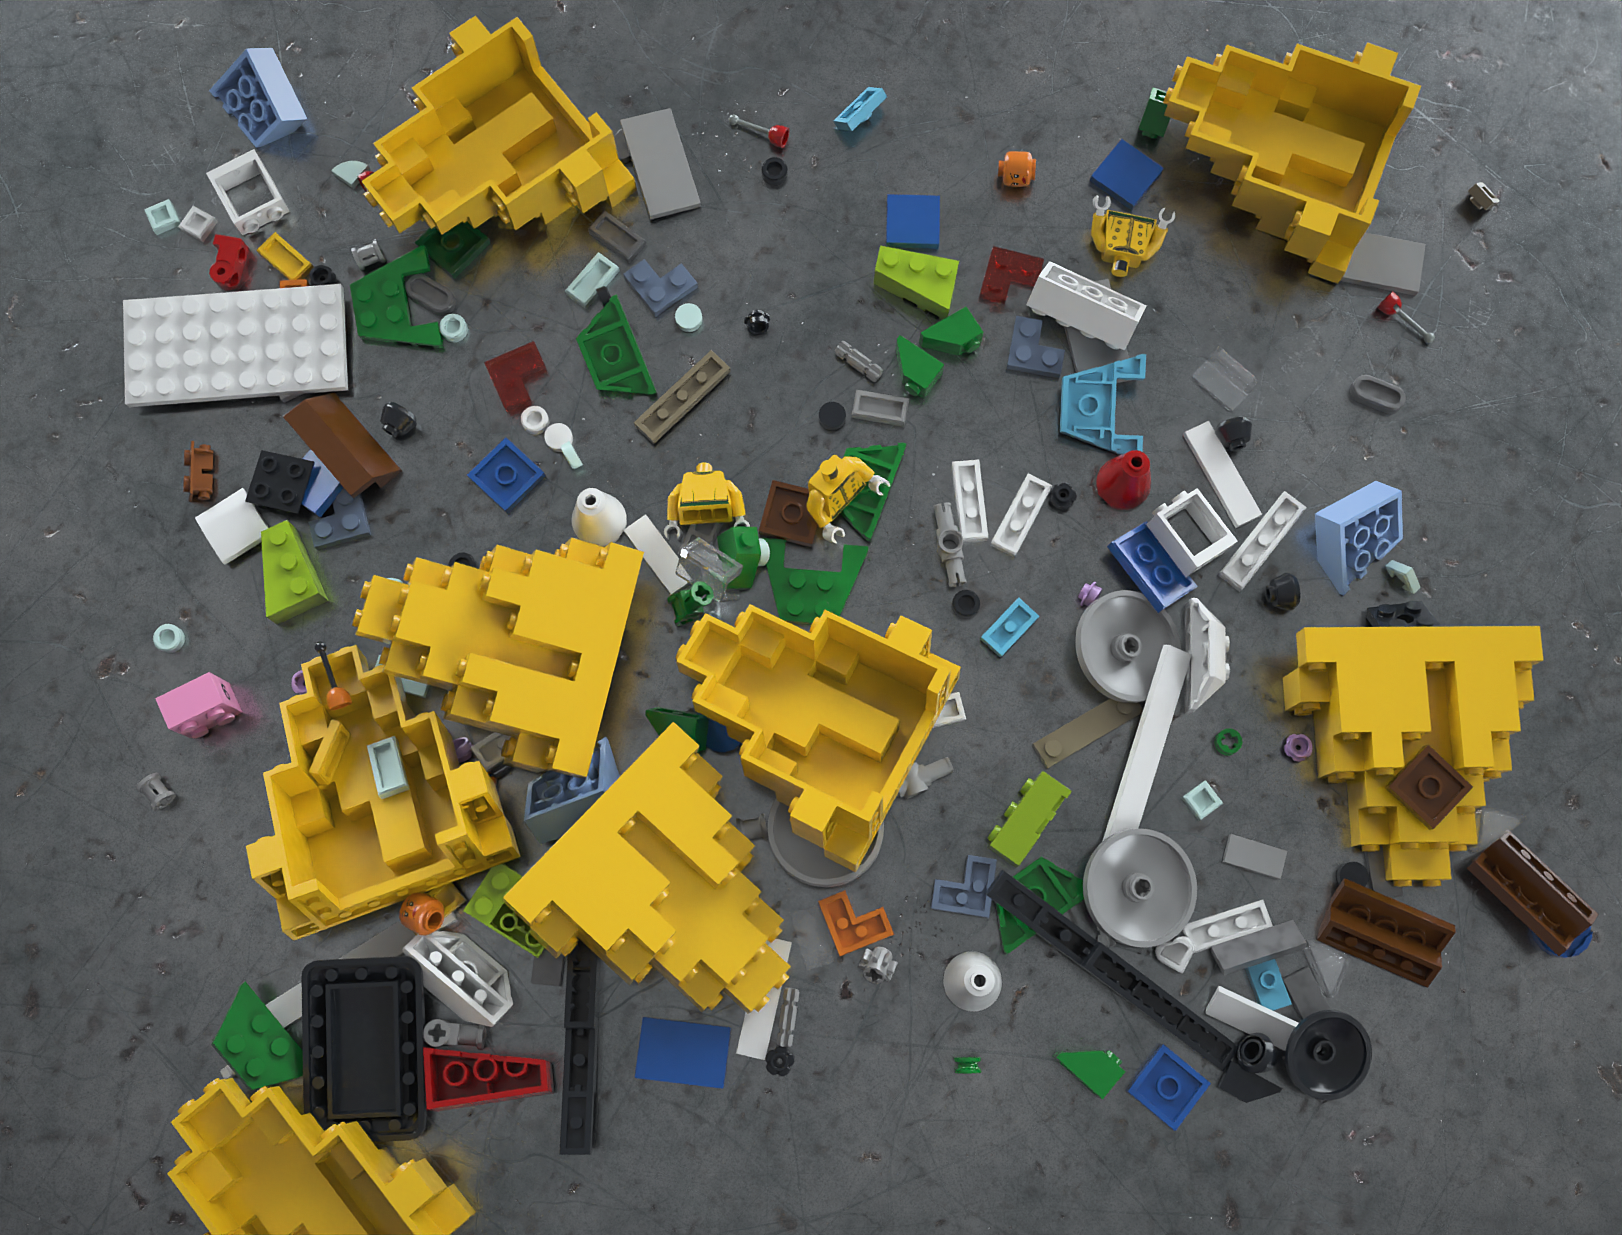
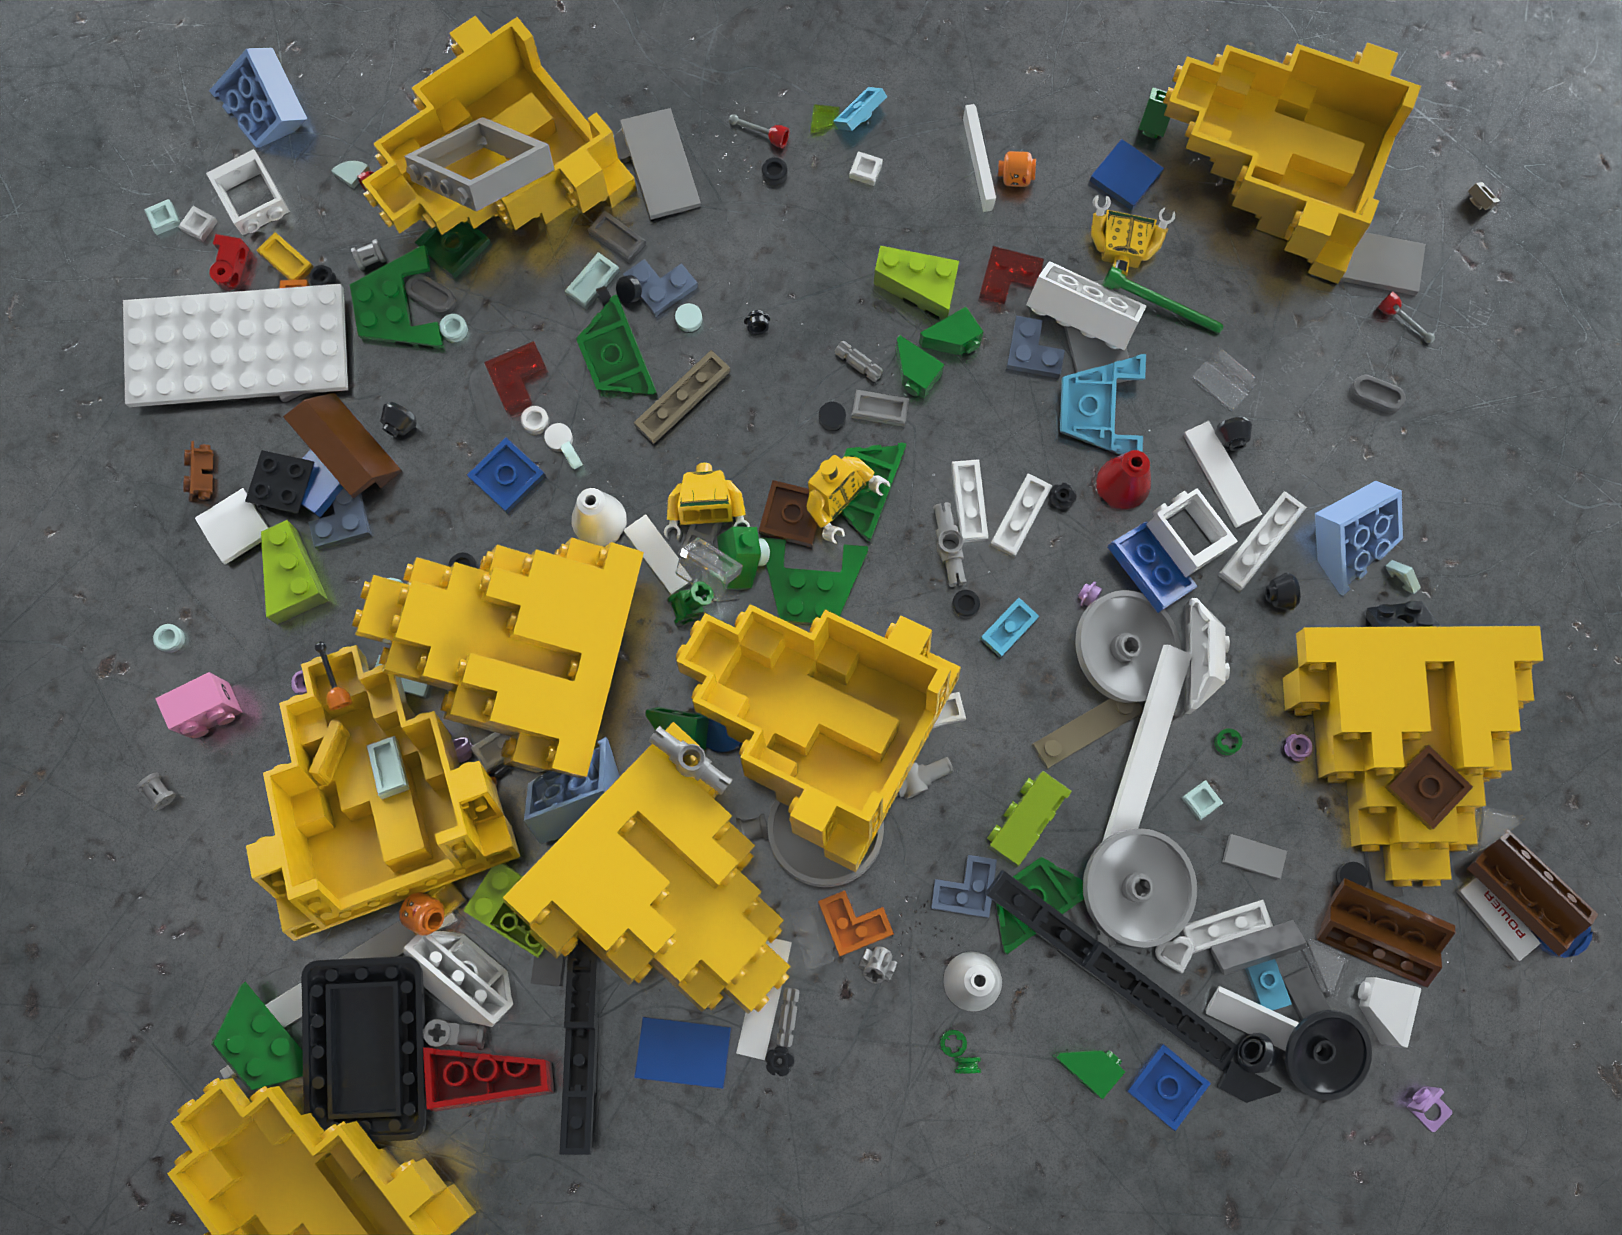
blue tile [886,194,940,249] -> none
none -> light grey window [404,117,555,211]
none -> black tile [616,275,642,303]
none -> light grey pin [648,726,733,795]
none -> clear neon green tile [811,104,840,132]
none -> white tile [849,151,883,186]
none -> green bush [939,1030,967,1057]
none -> white tile [963,104,996,212]
none -> green piece [1102,266,1223,333]
none -> white slope [1358,977,1421,1048]
none -> lavender bracket [1407,1086,1452,1132]
none -> white tile [1456,876,1541,962]

